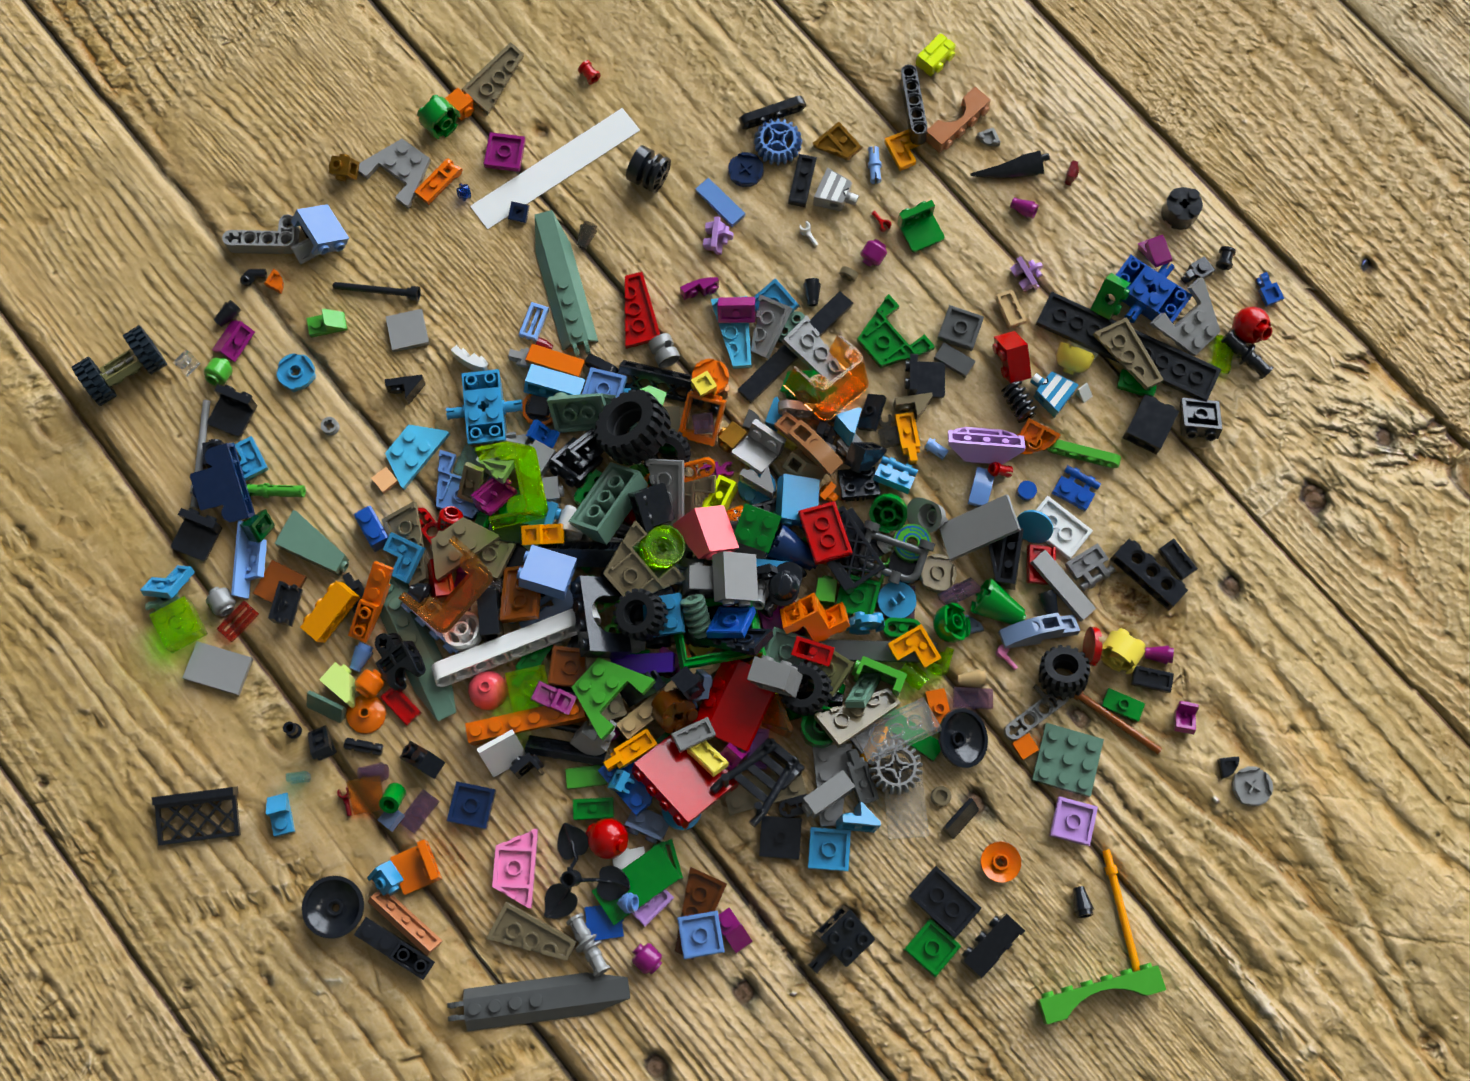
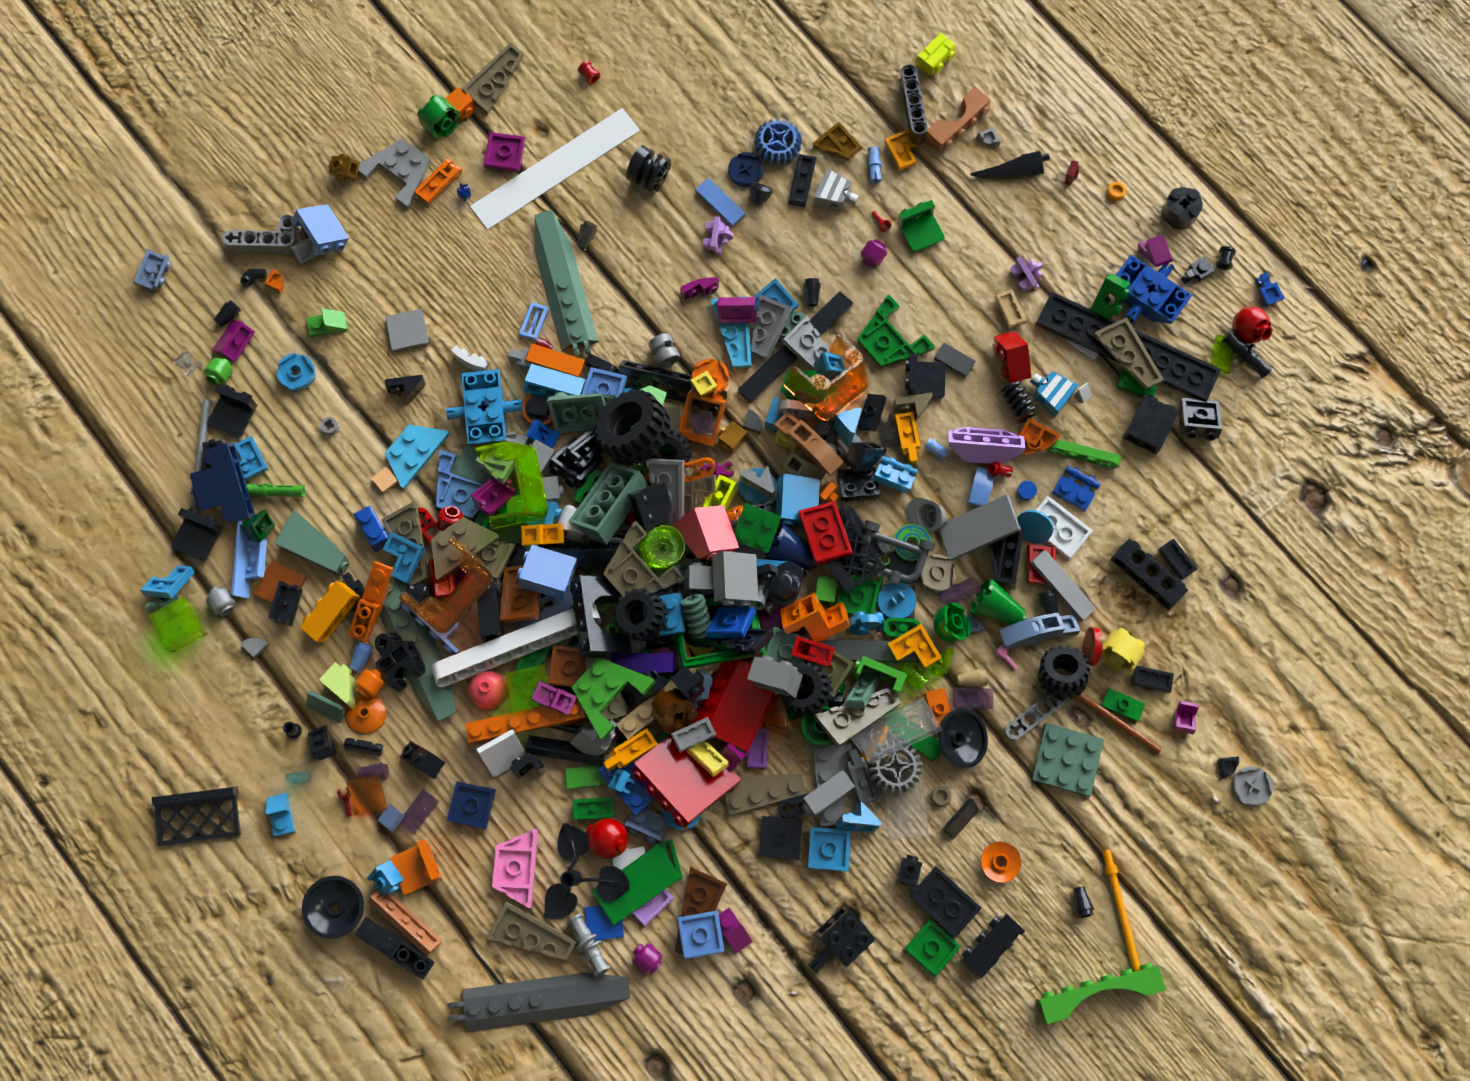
black plate [72,325,167,406] -> none
light grey tile [182,641,253,696] -> none
clear red tile [217,601,259,642] -> none
black piece [332,282,421,301] -> none
green brick [379,783,406,813] -> none
red tile [380,688,422,726] -> none
white cylinder [442,611,482,651] -> none
dark tan slope [457,462,486,504] -> none
dark blue tile [508,201,530,223] -> none
medium blue plate [617,892,639,913] -> none
red wing [625,272,660,349] -> none
black hand [710,737,805,827] -> none
light grey bracket [731,419,787,474] -> none
black beam [739,96,806,129] -> none
white hand [800,221,818,247] -> none
dark tan tile [839,266,858,282] -> none
green cylinder [869,493,908,533] -> none
dark grey plate [937,305,984,351] -> none
magenta cone [1010,197,1039,219] -> none
orange tile [1011,733,1039,760] -> none
lavender plate [1049,796,1098,847] -> none
light yellow cylinder [1056,342,1095,375] -> none
flat silver plate [1065,543,1115,591] -> none
magenta cone [1144,645,1174,665] -> none
light grey wing [1149,277,1221,356] -> none
none -> sand blue bracket [133,249,171,292]
none -> light grey tile [240,638,269,658]
none -> black cone [749,182,773,204]
none -> dark azure slope [814,352,847,379]
none -> black brick [896,855,922,888]
none -> light orange tile [1107,182,1126,201]

